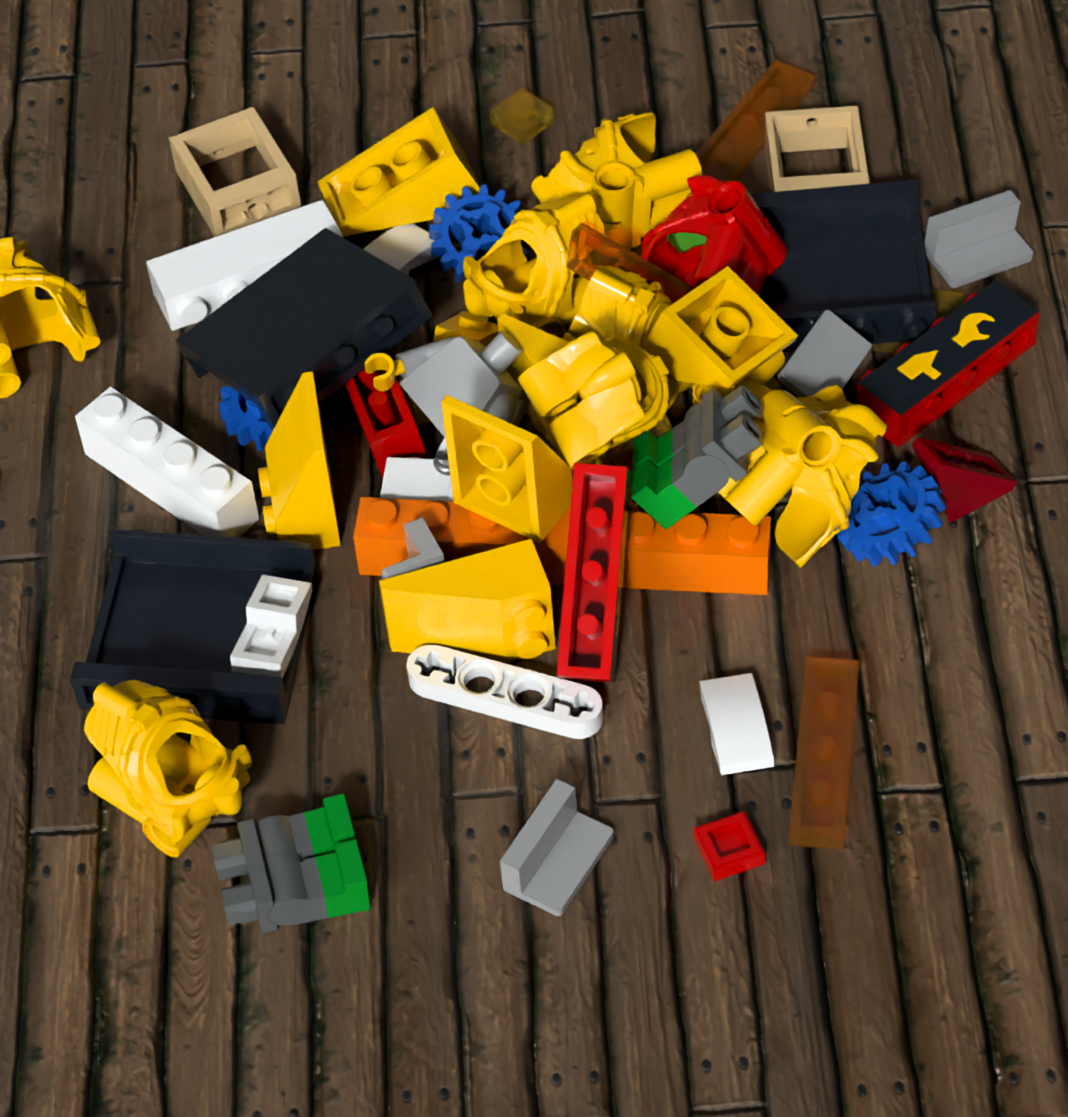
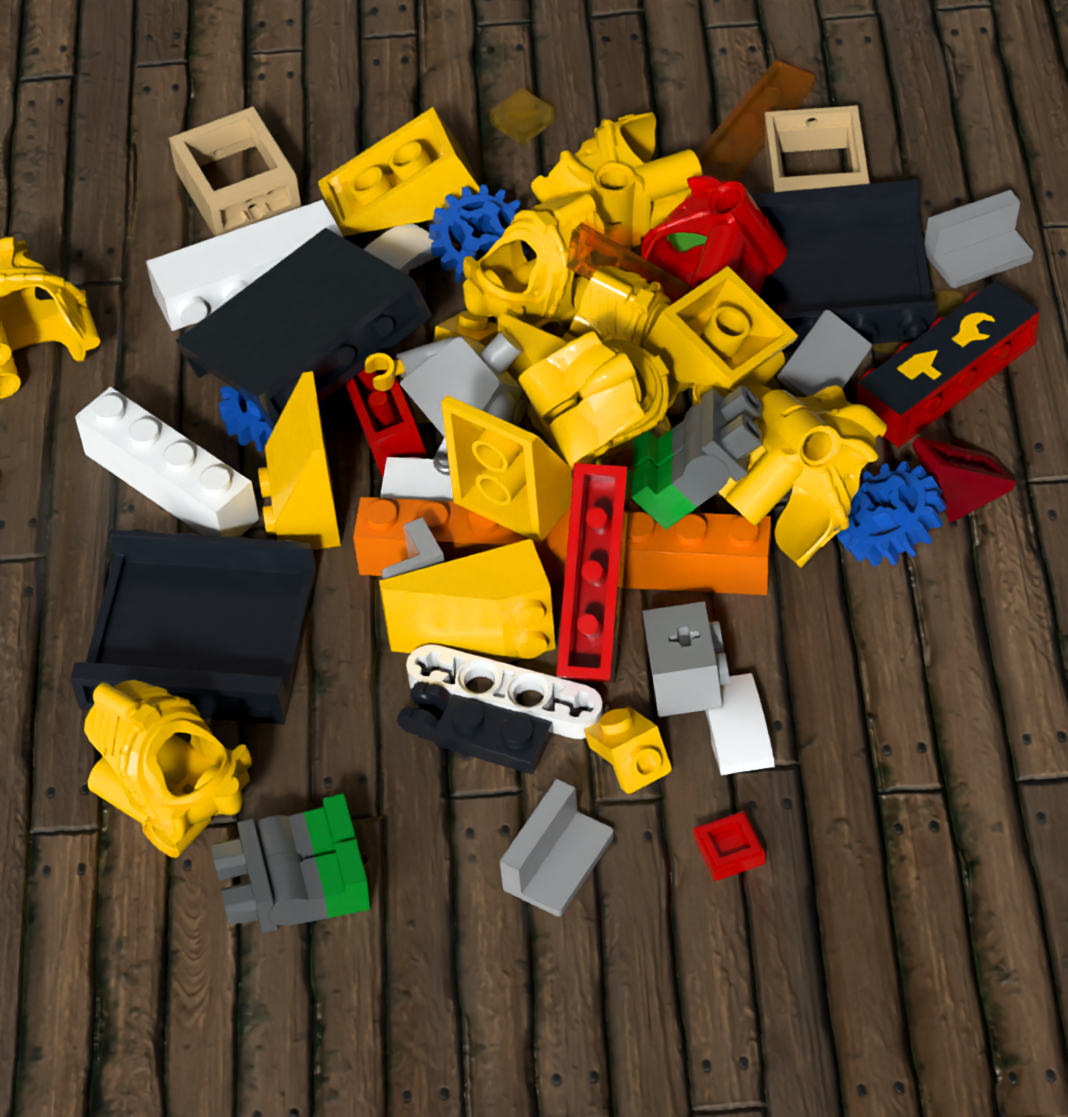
white slope [230,575,312,678] -> none
clear orange tile [789,656,859,850] -> none
none -> black hinge [396,681,553,774]
none -> yellow bracket [583,706,672,794]
none -> light grey brick [642,601,730,717]

